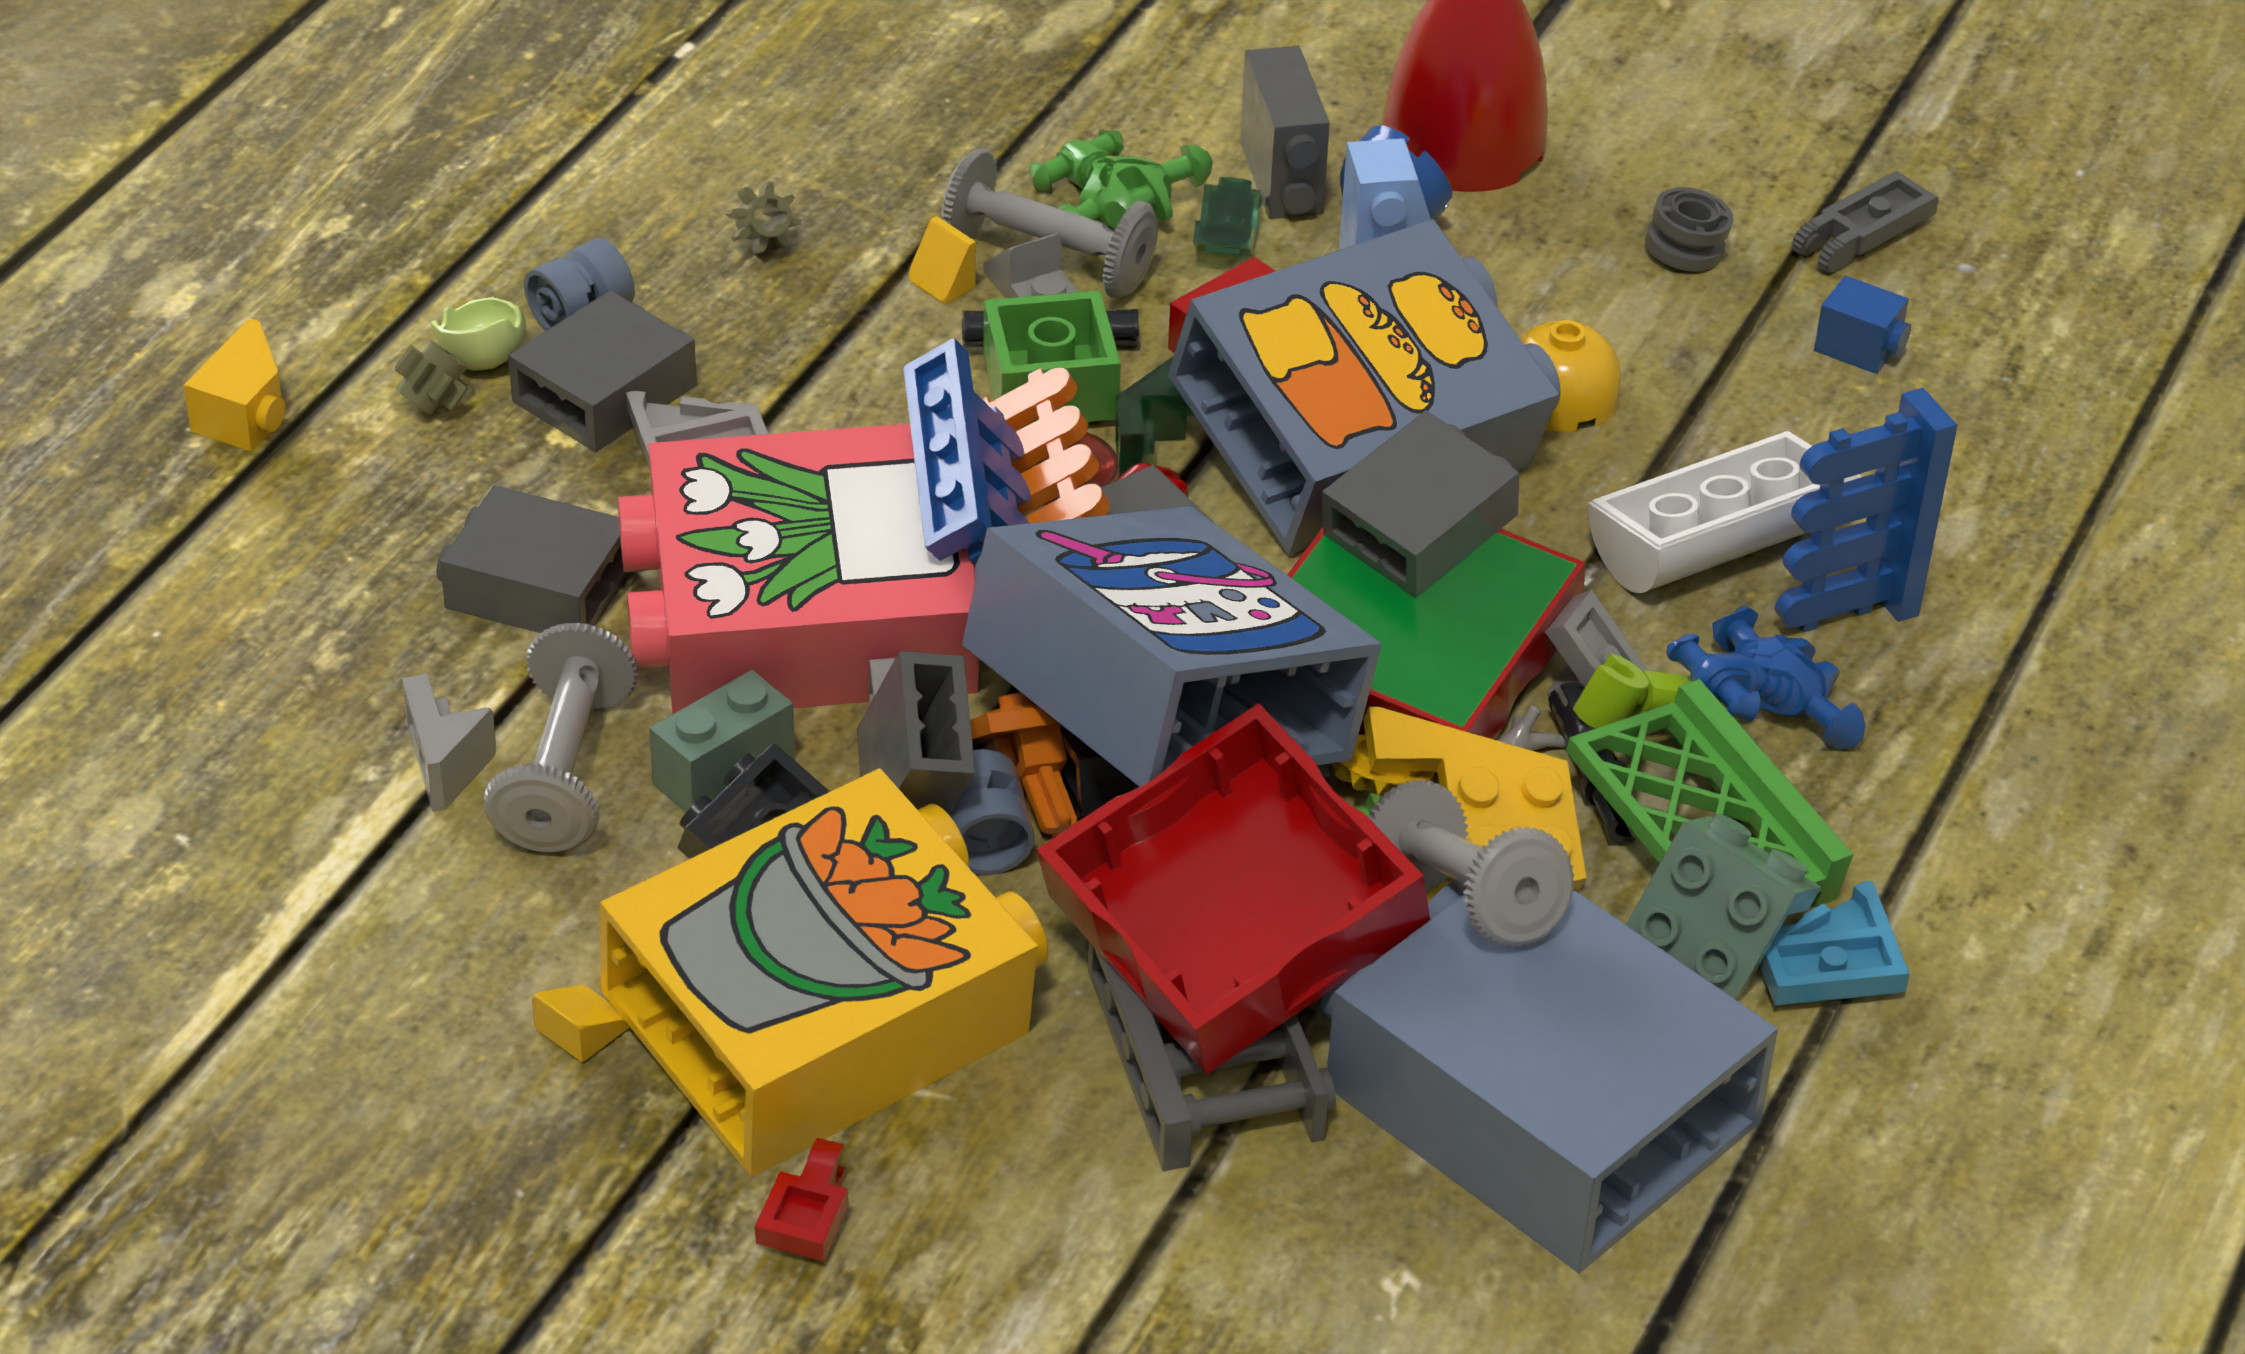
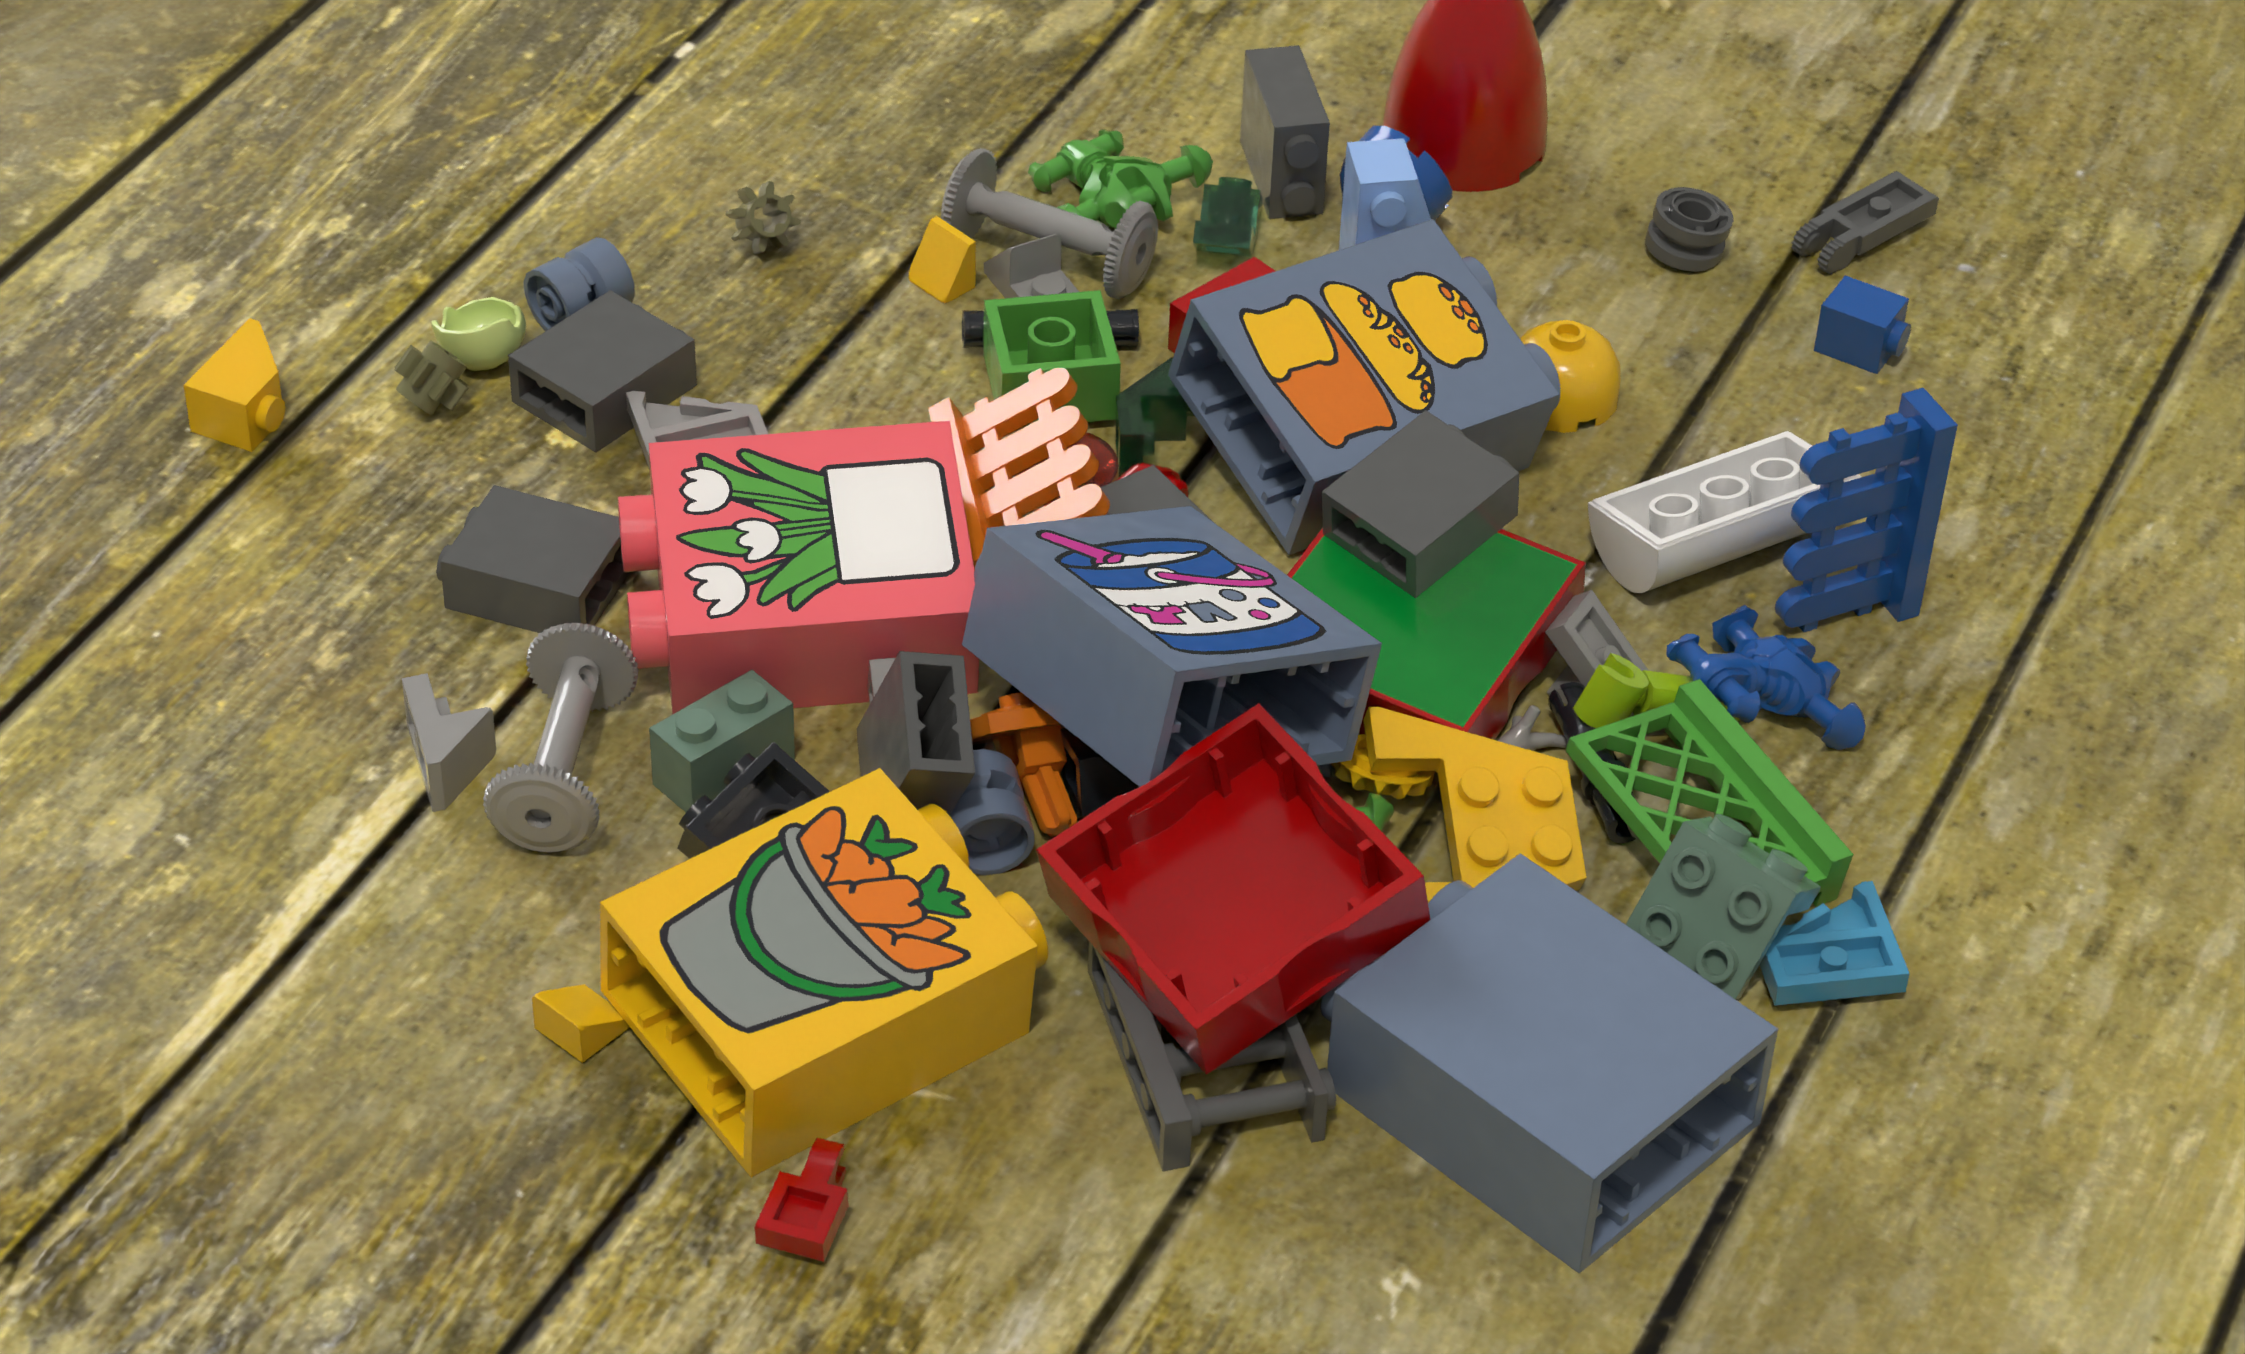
blue fence [903,338,1031,565] -> none
light grey hose [1368,780,1575,948] -> none

